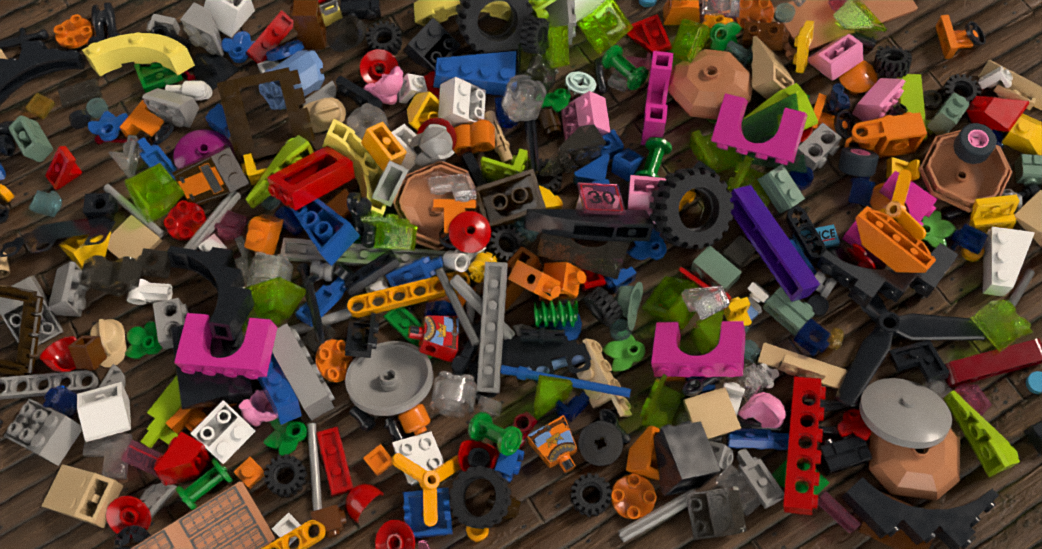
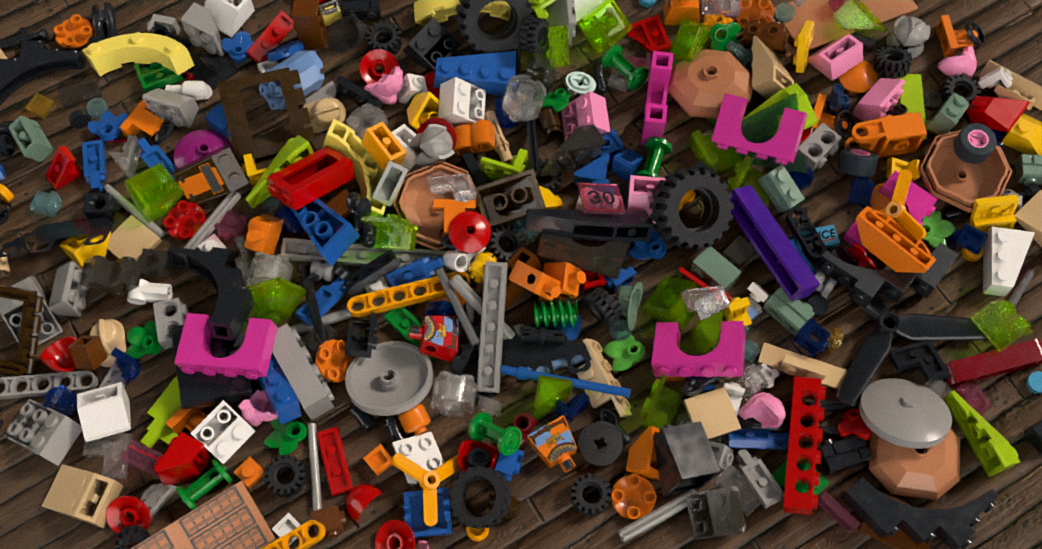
none -> blue hinge [82,139,107,193]
none -> clear blue bracket [110,347,142,383]
none -> light grey helmet [886,15,930,59]
none -> bright pink hair [937,45,977,78]

